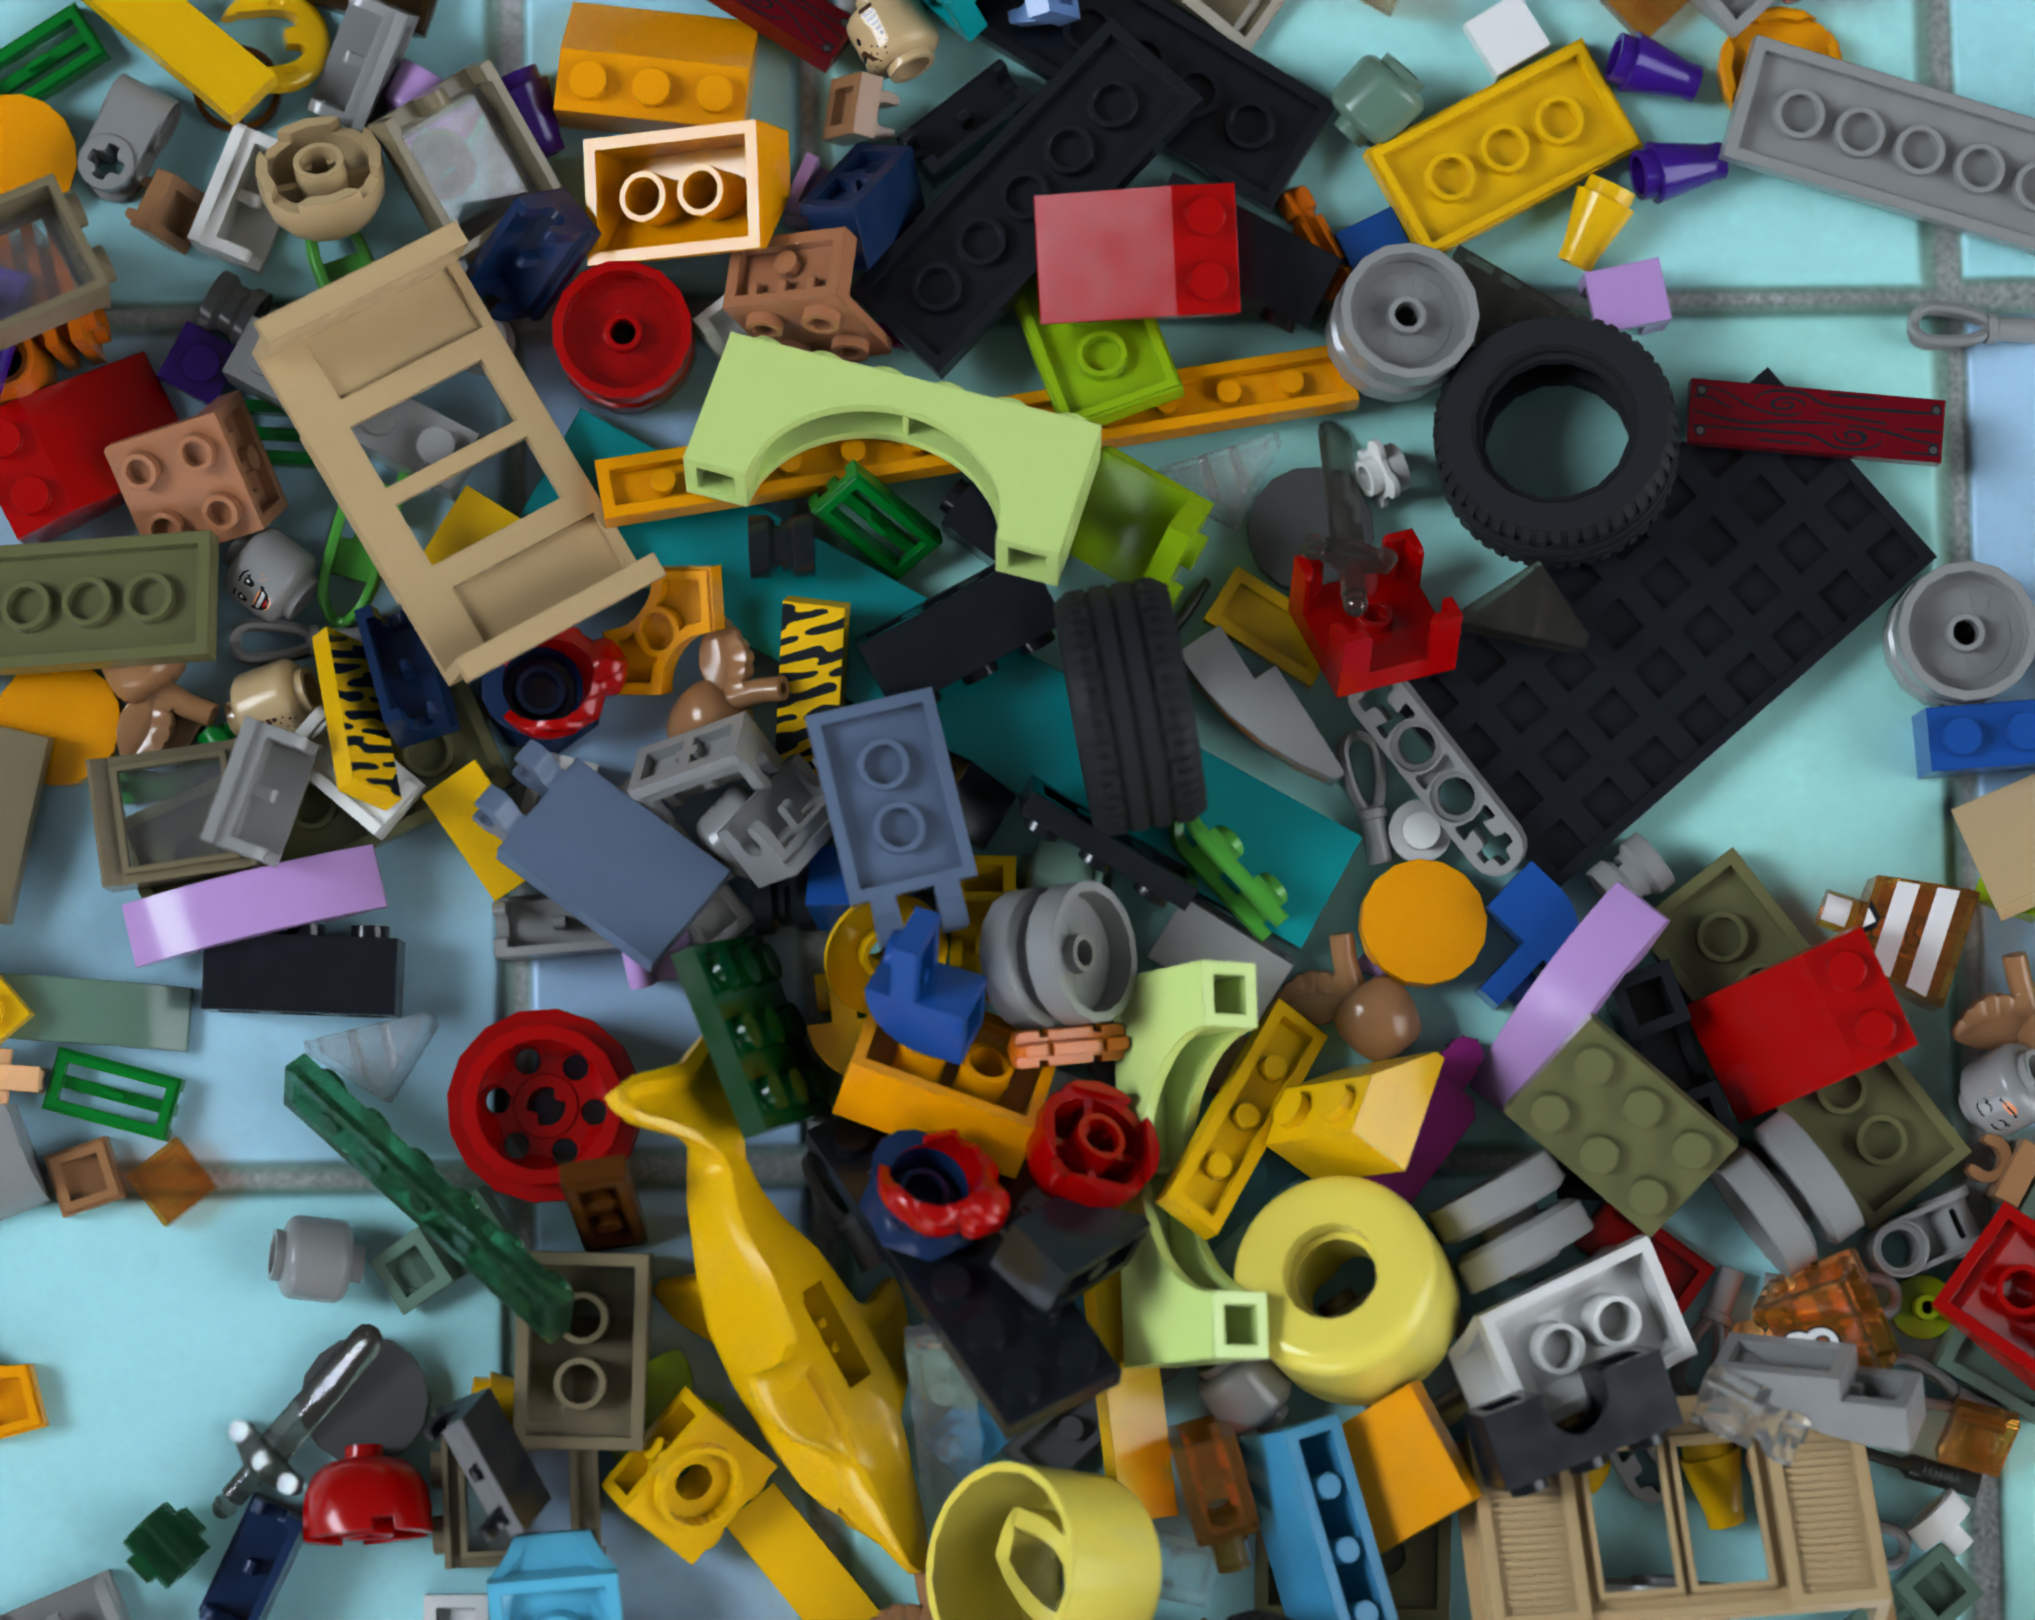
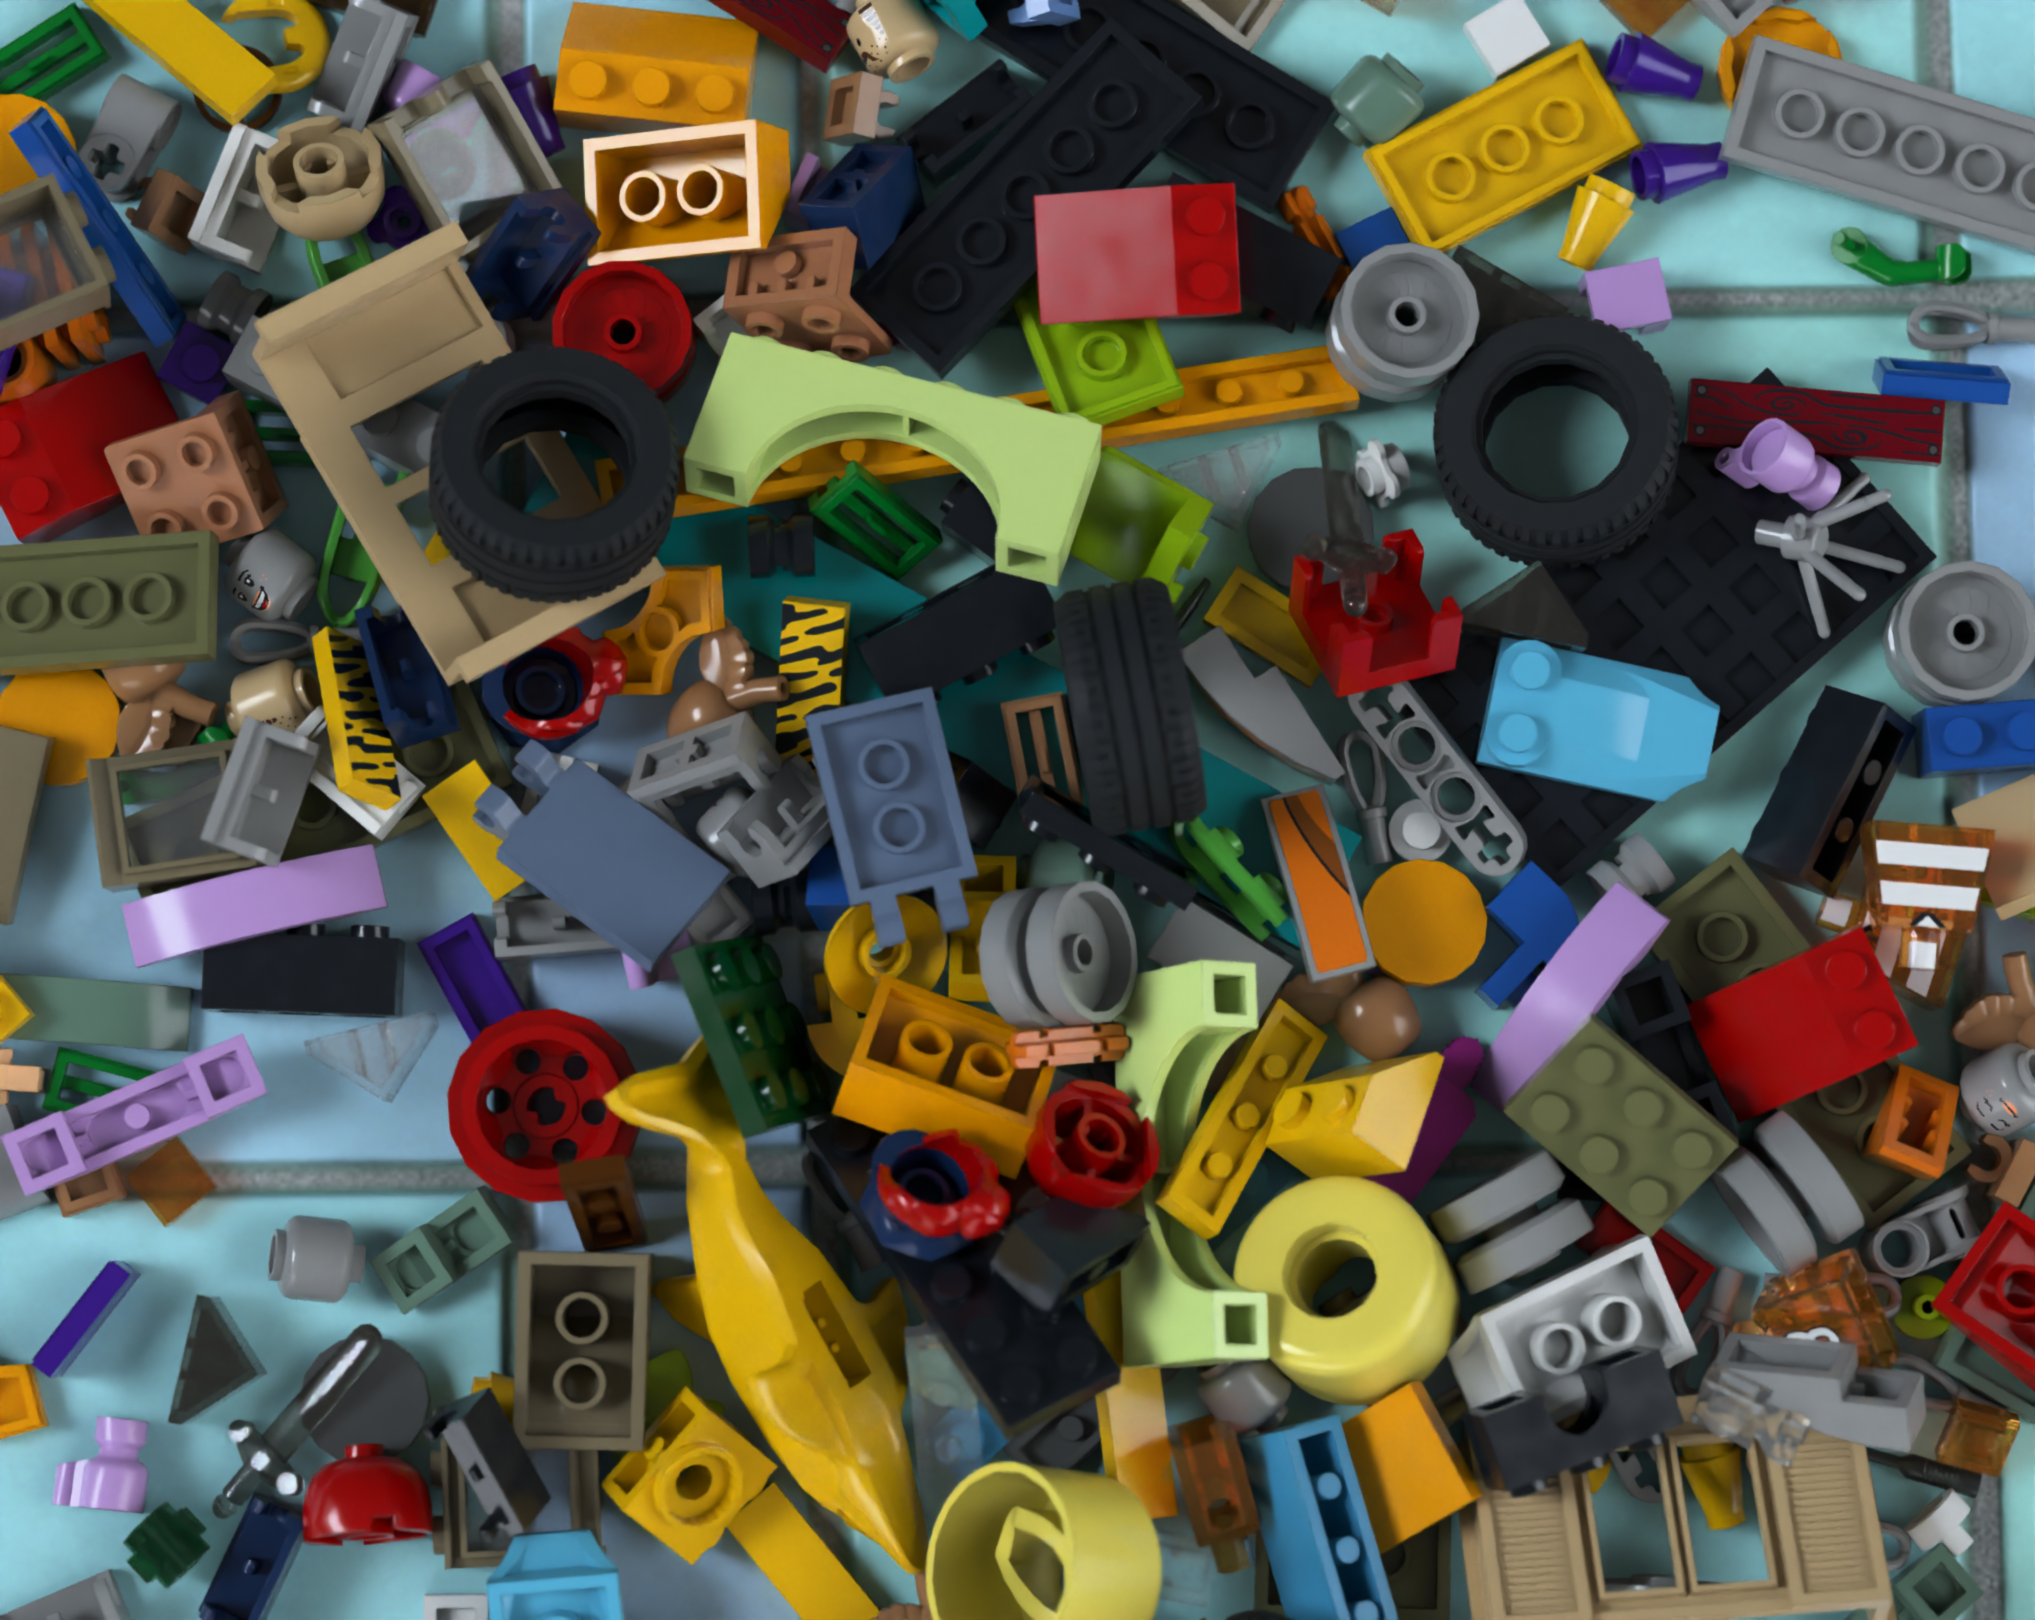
clear green plate [284,1053,575,1345] -> none
blue brick [865,906,987,1065] -> none
none -> lavender slope [0,1033,268,1197]
none -> blue tile [9,106,187,347]
none -> dark purple tile [32,1261,141,1378]
none -> lavender piece [52,1416,149,1514]
none -> clear smoke slope [168,1294,268,1425]
none -> dark purple plate [367,185,431,250]
none -> dark purple tile [416,912,528,1043]
none -> black tyre [429,347,680,603]
none -> medium nougat tile [1000,691,1086,831]
none -> slope [1260,784,1376,985]
none -> medium azure slope [1474,637,1720,803]
none -> lavender piece [1715,418,1841,511]
none -> black brick [1742,685,1917,899]
none -> light grey plant [1754,472,1906,638]
none -> green piece [1830,227,1972,287]
none -> clear orange torso [1860,820,1995,971]
none -> orange slope [1862,1063,1960,1180]
none -> blue tile [1872,357,2011,405]

